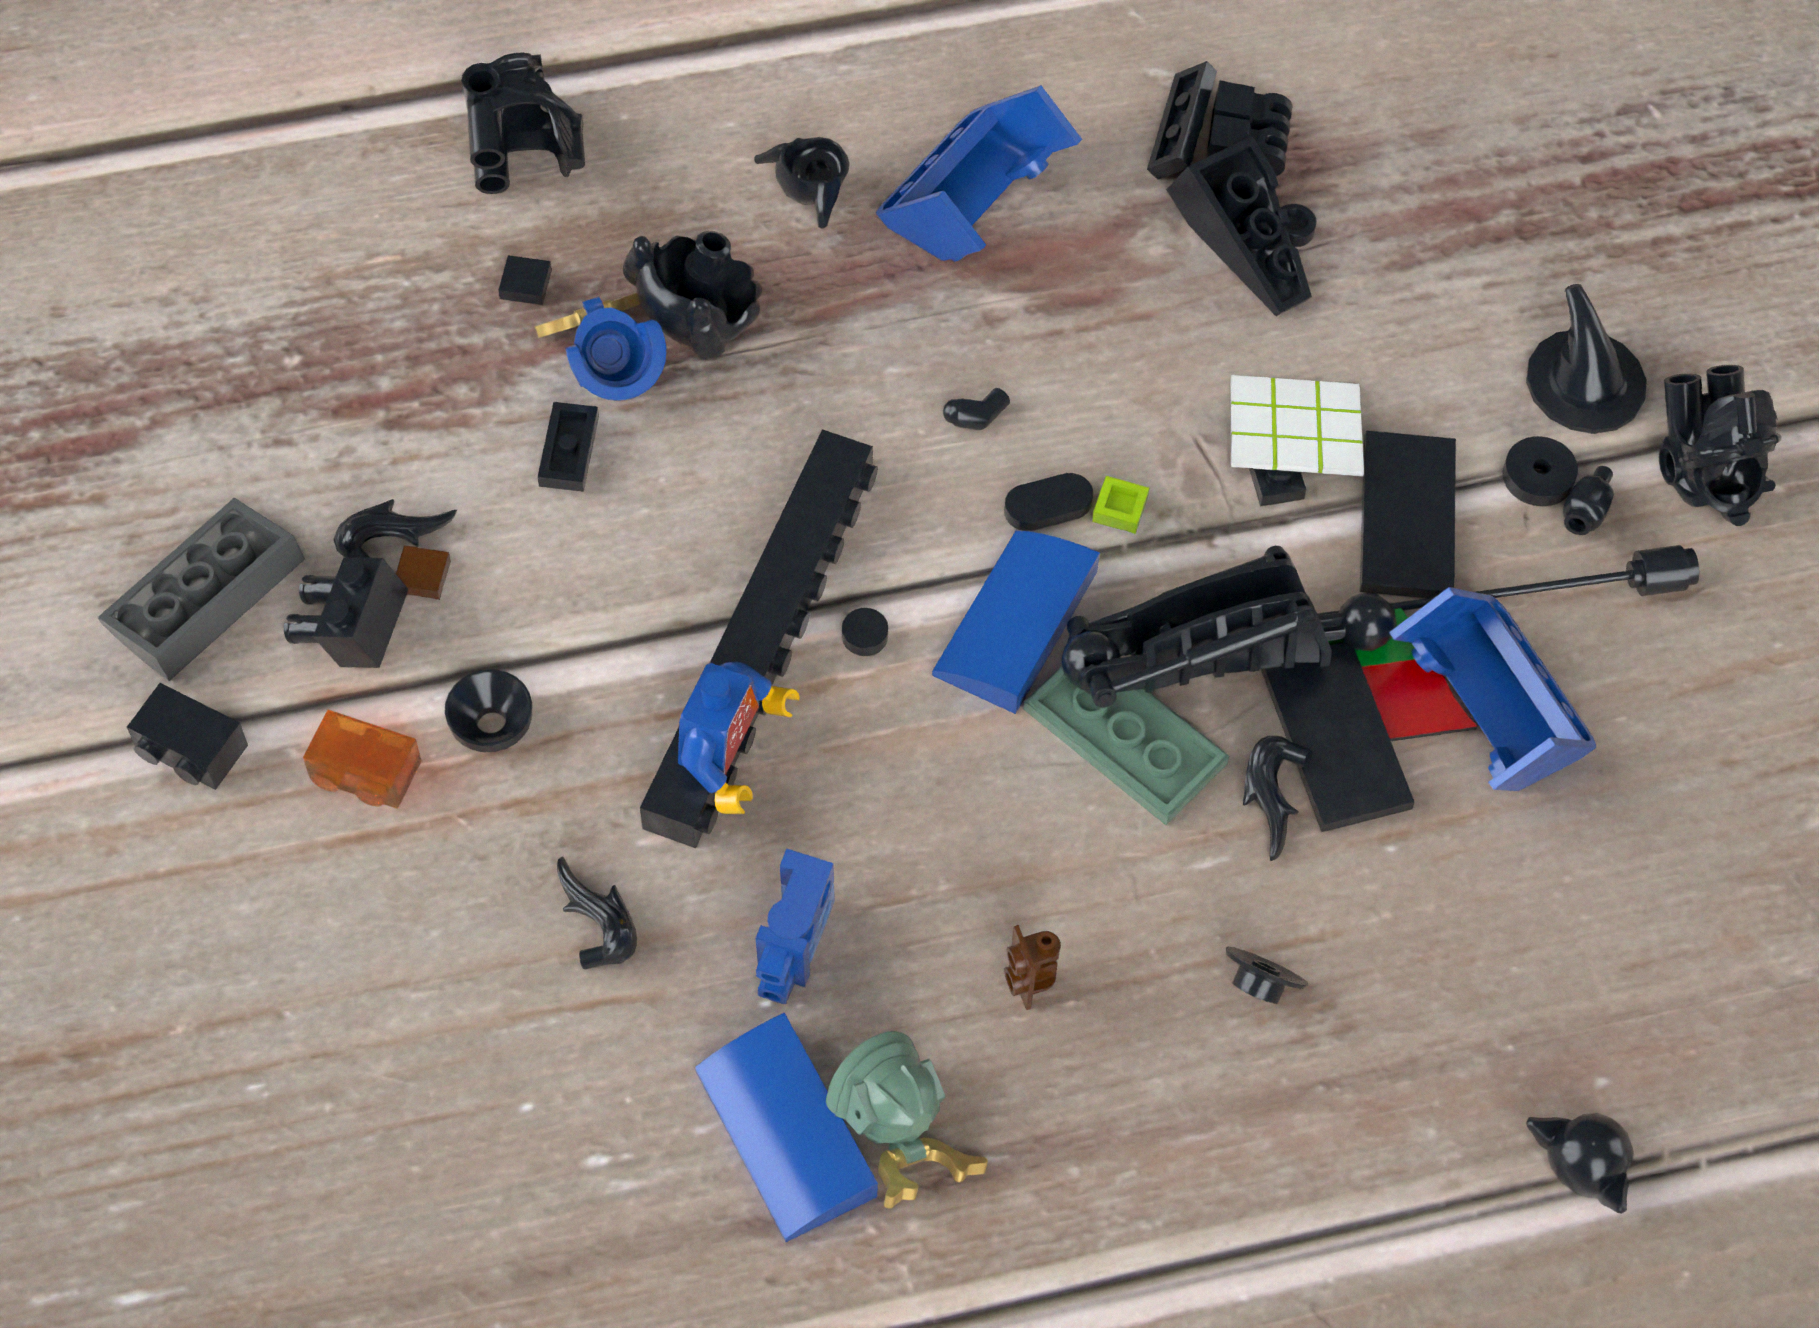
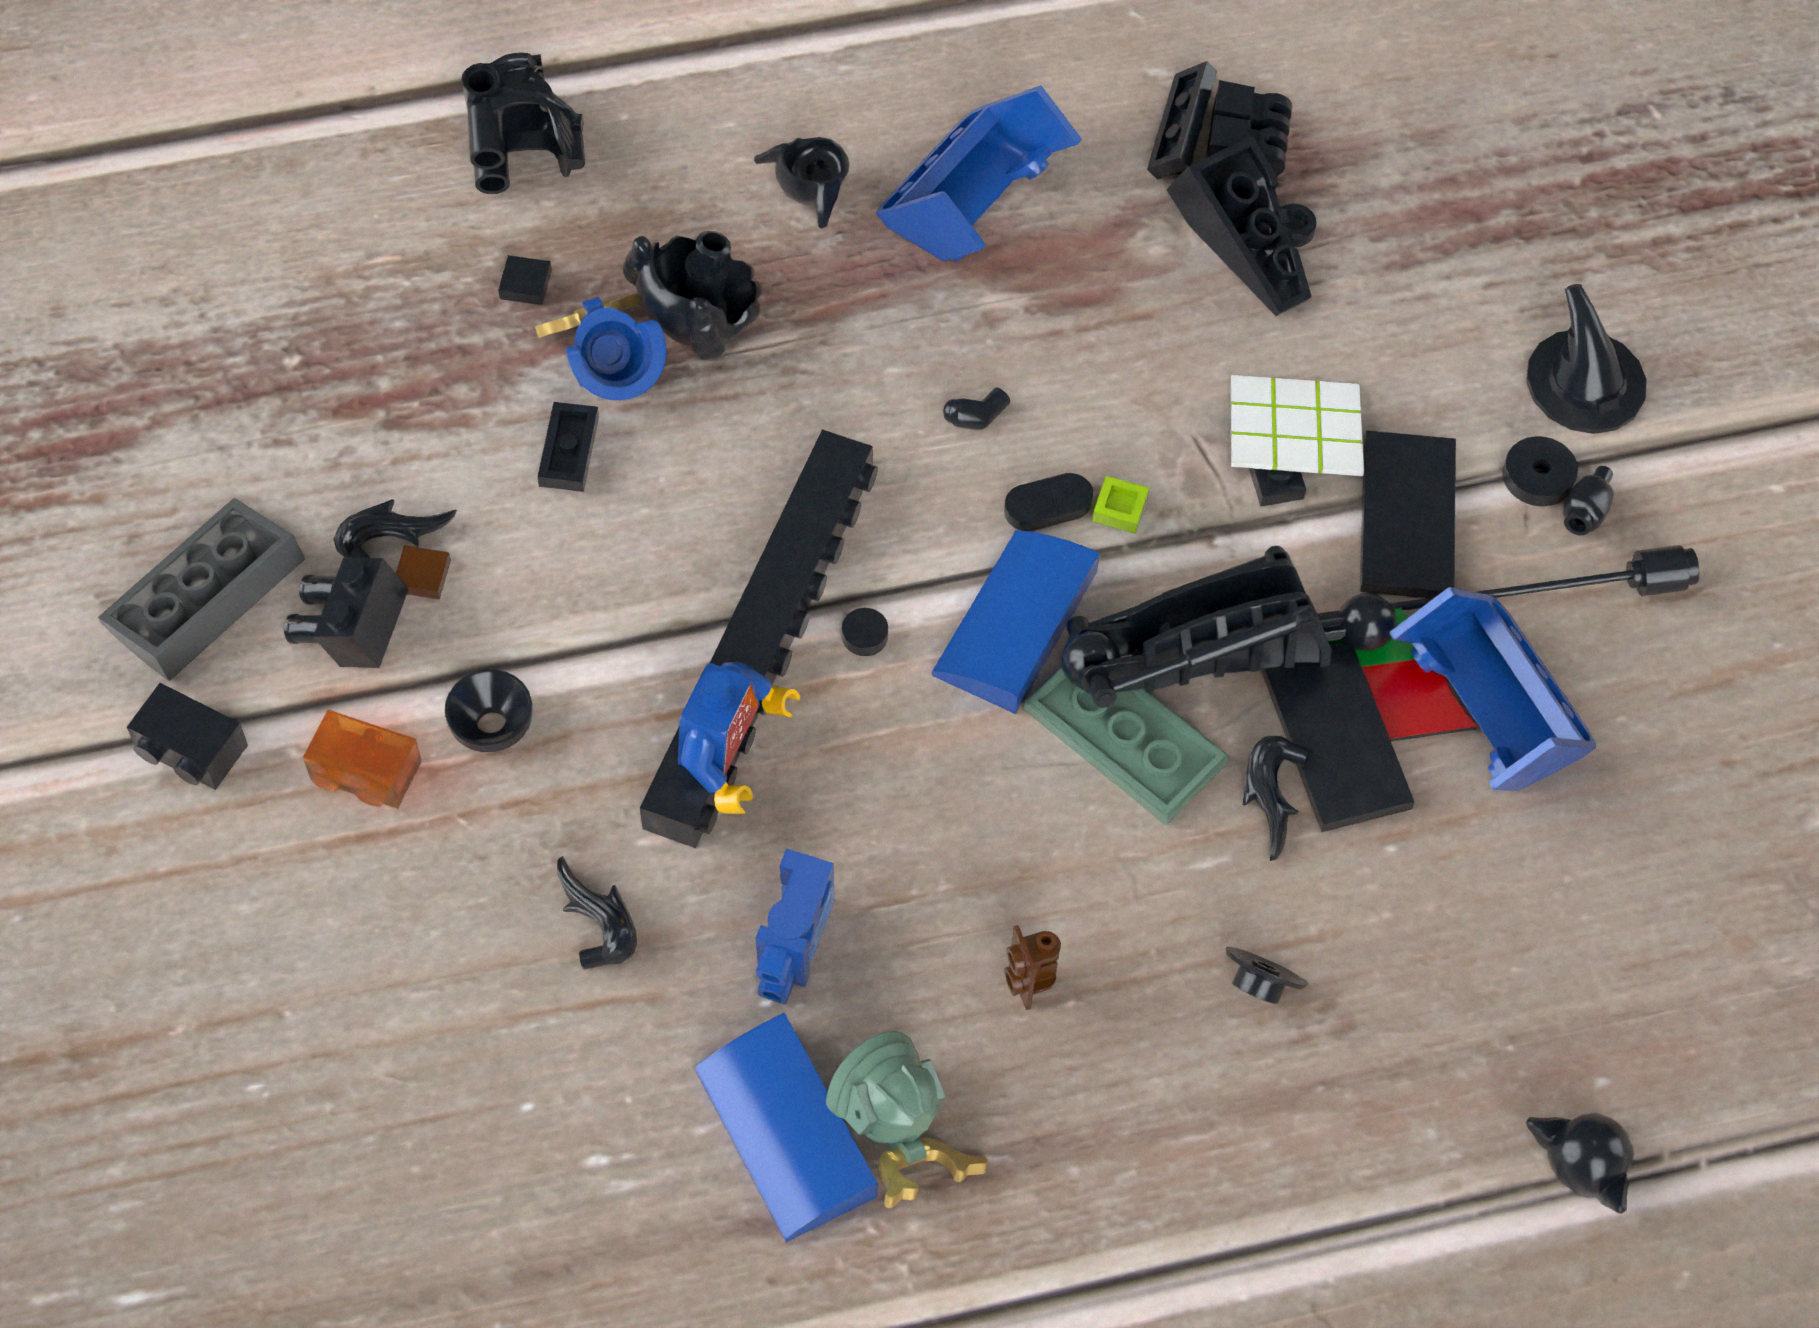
black helmet [1659,365,1781,526] -> none

